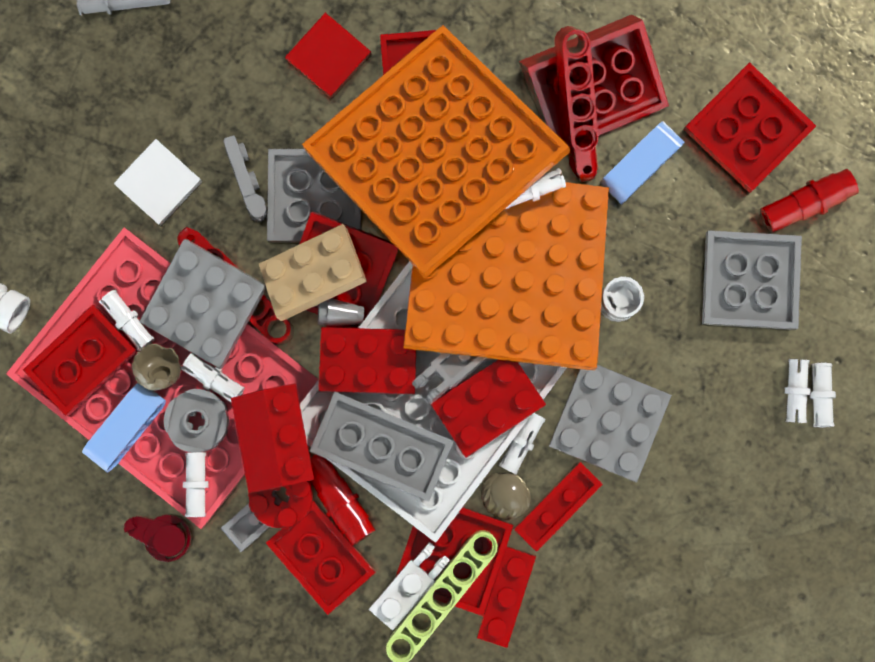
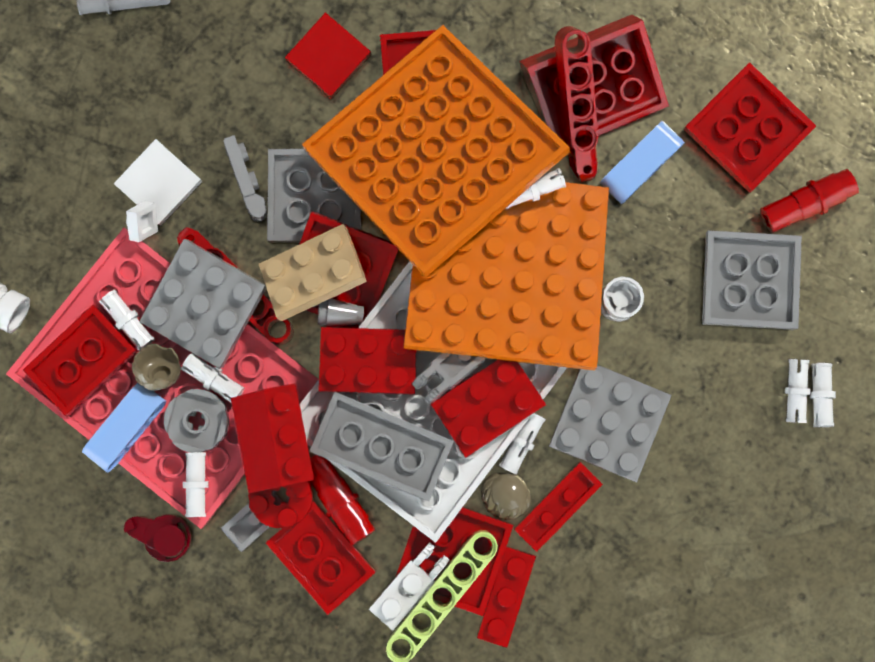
none -> white plate [126,201,158,242]

